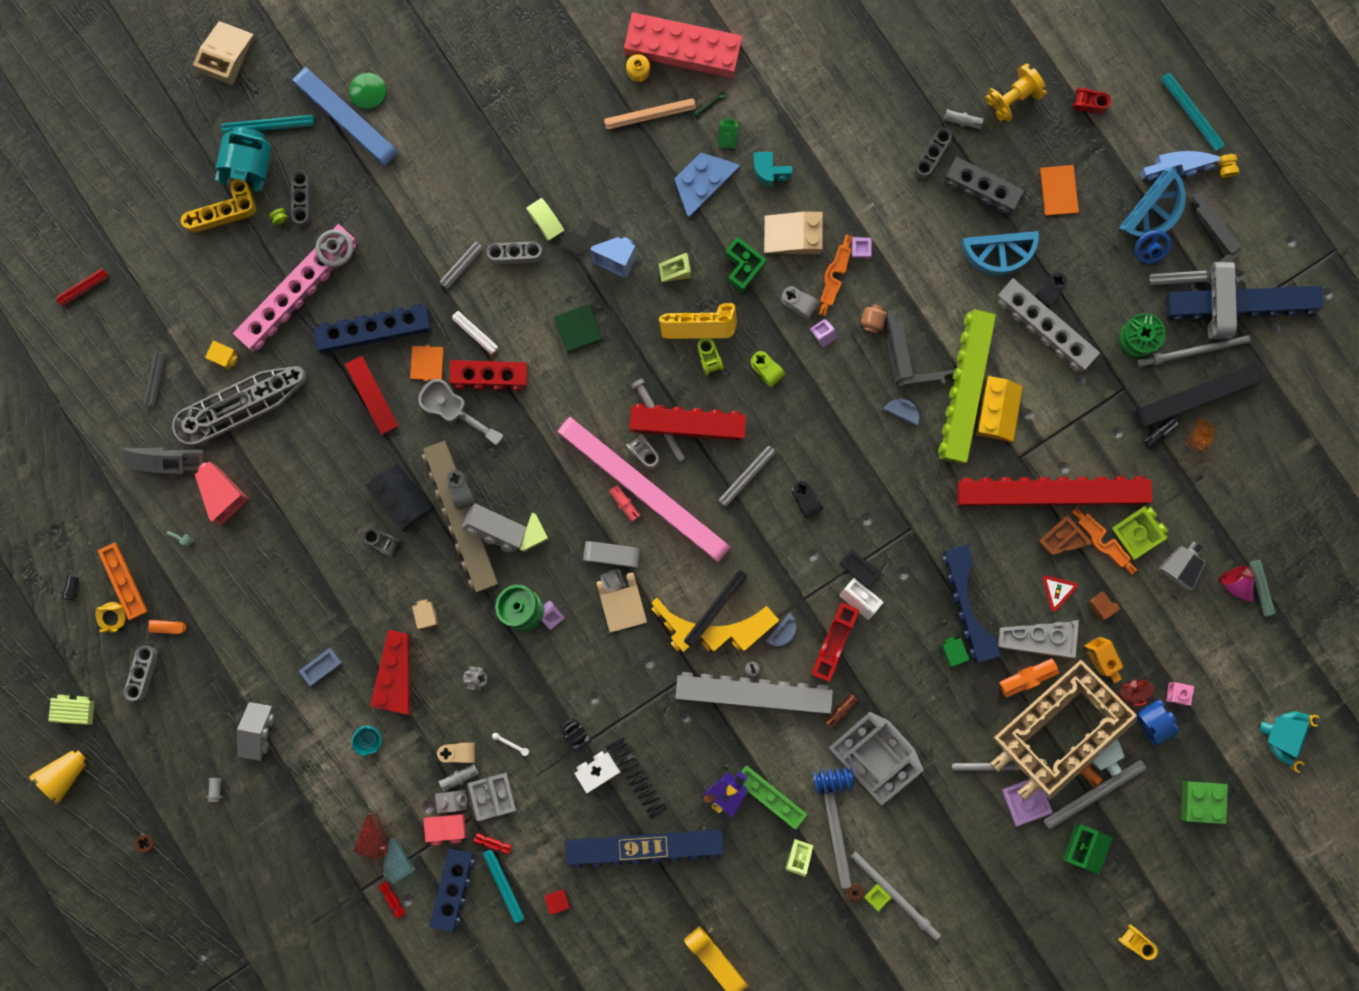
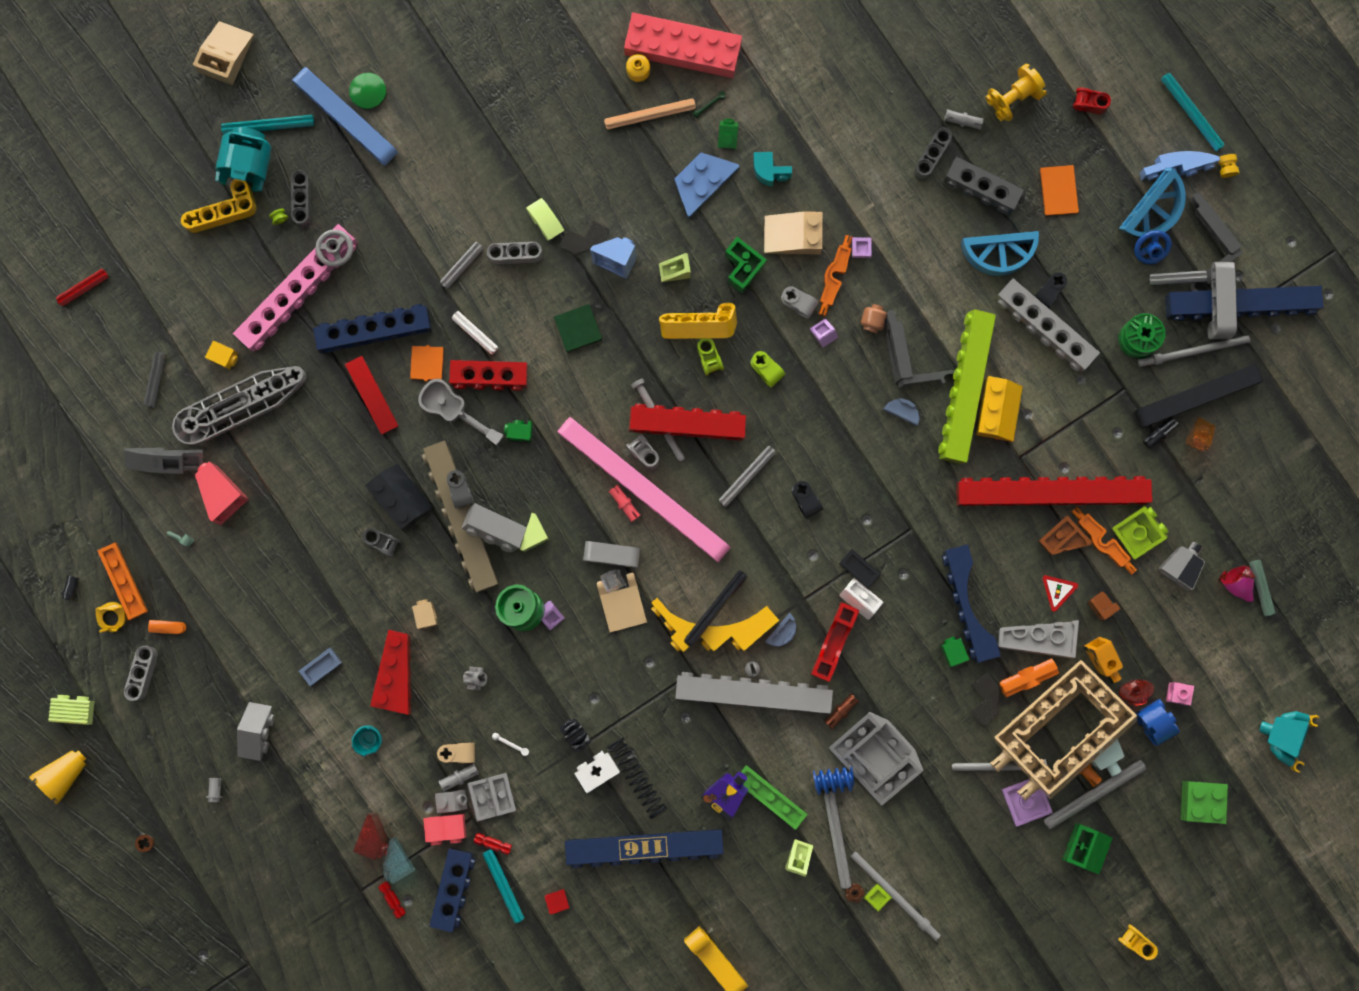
none -> green brick [504,420,533,443]

